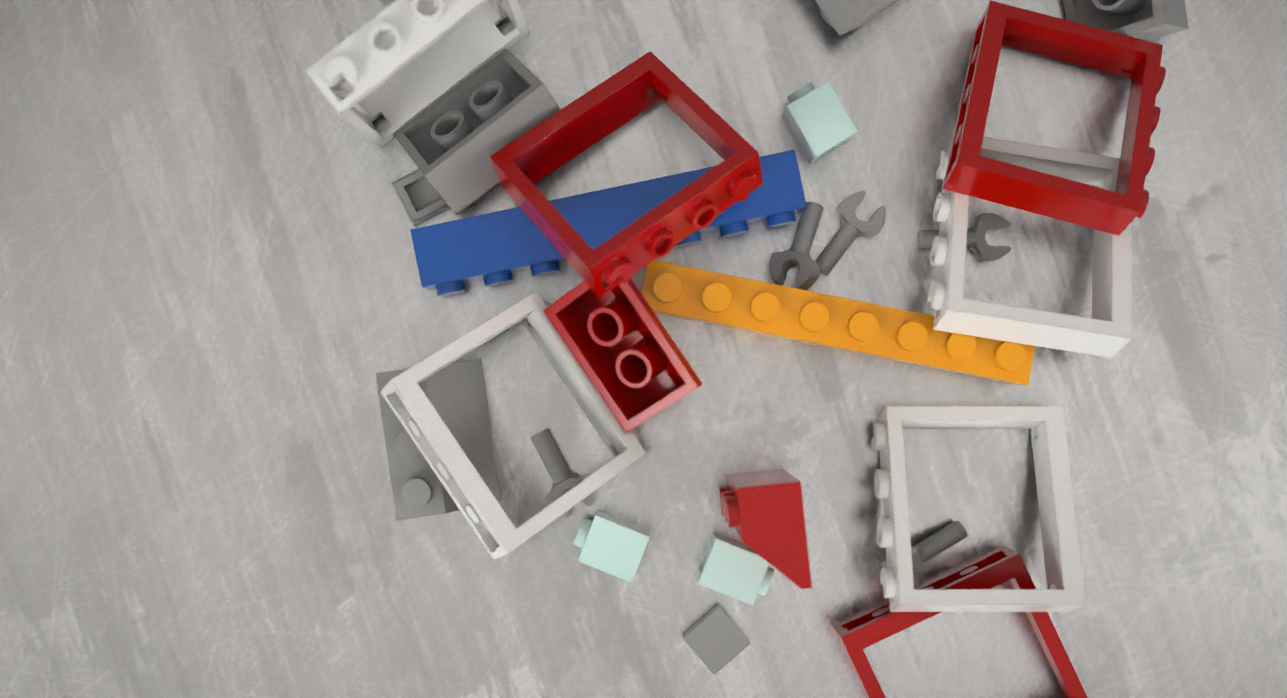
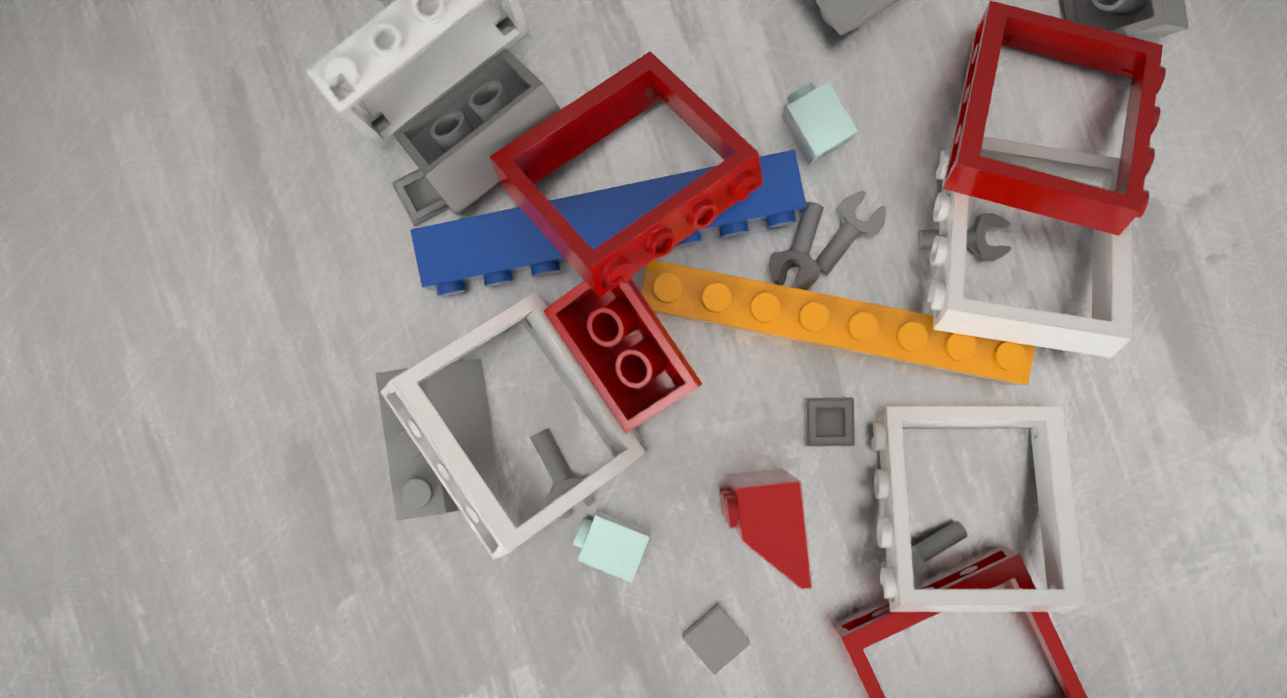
light aqua brick [696,532,774,606] -> none
none -> light grey tile [804,397,855,446]

